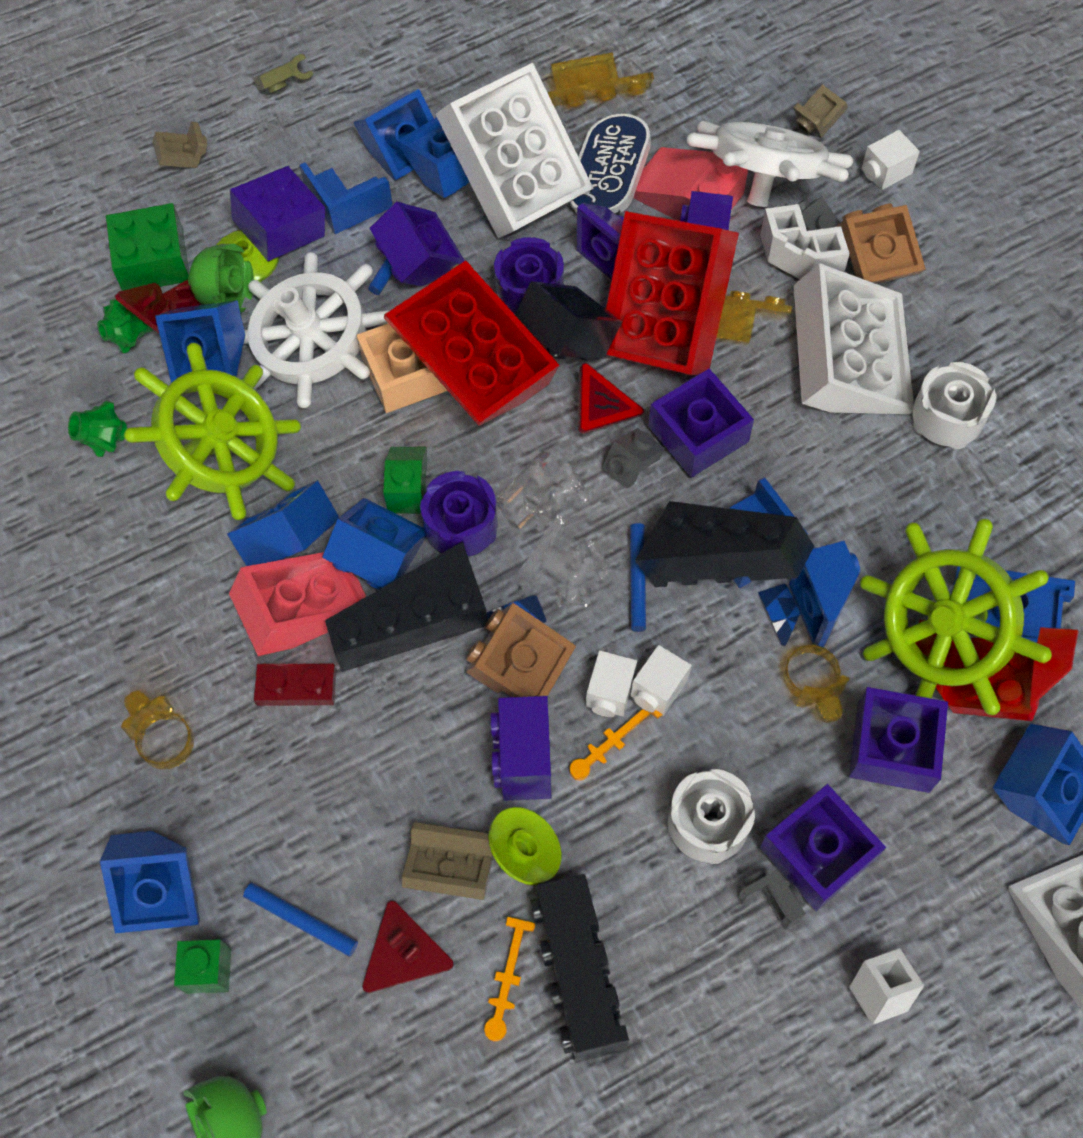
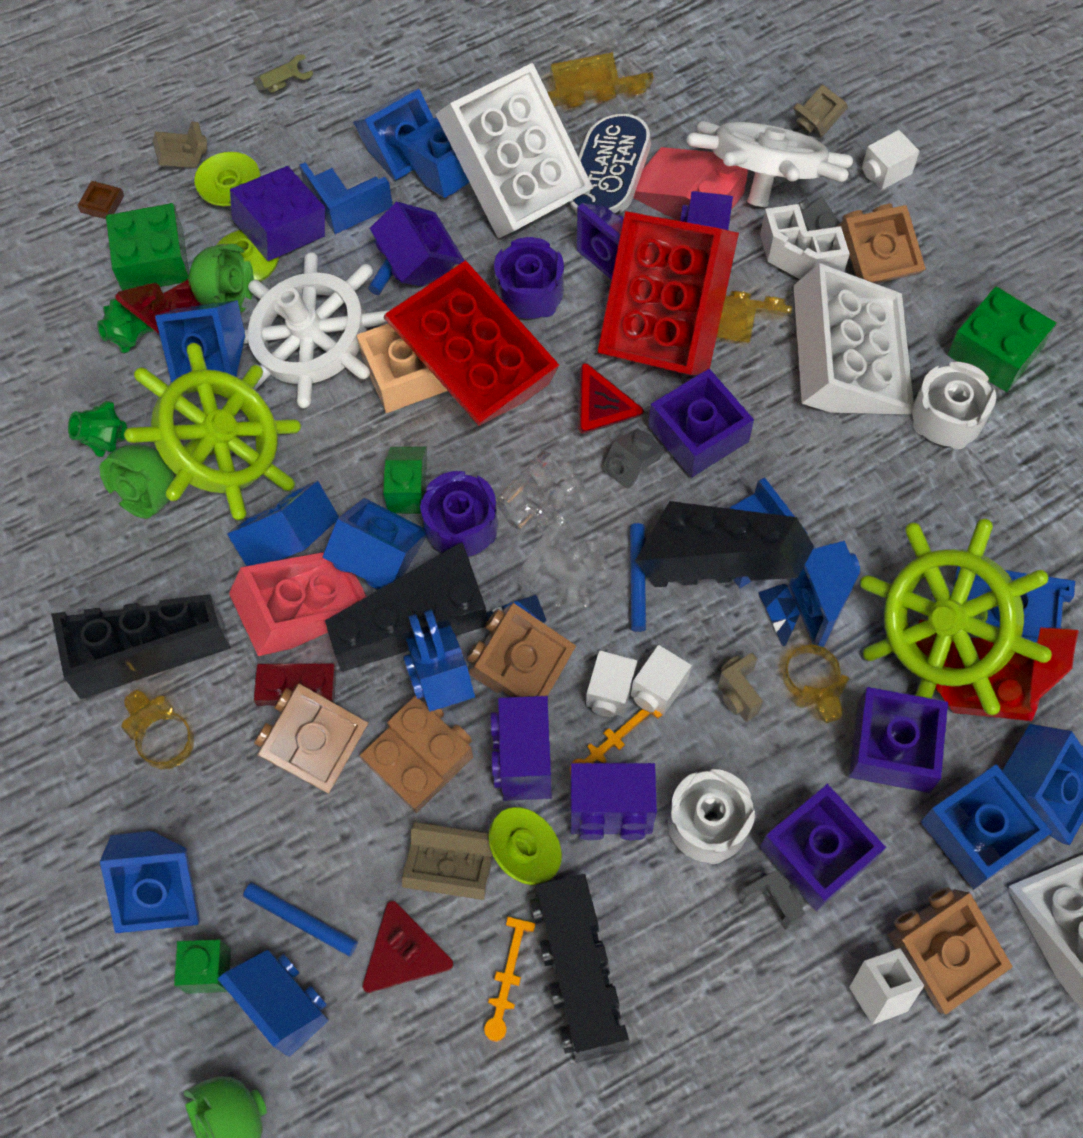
black brick [515,281,622,361] -> none
none -> black wedge [51,594,231,699]
none -> reddish brown tile [77,181,124,219]
none -> bright green cylinder [99,443,175,519]
none -> lime dish [194,152,261,206]
none -> blue slope [218,950,329,1057]
none -> medium nougat plate [254,684,368,794]
none -> medium nougat plate [360,695,473,813]
none -> blue brick [403,609,475,712]
none -> dark purple brick [571,763,657,840]
none -> dark tan bracket [718,652,763,722]
none -> medium nougat plate [887,887,1013,1015]
none -> blue slope [921,764,1052,890]
none -> green brick [947,286,1057,393]

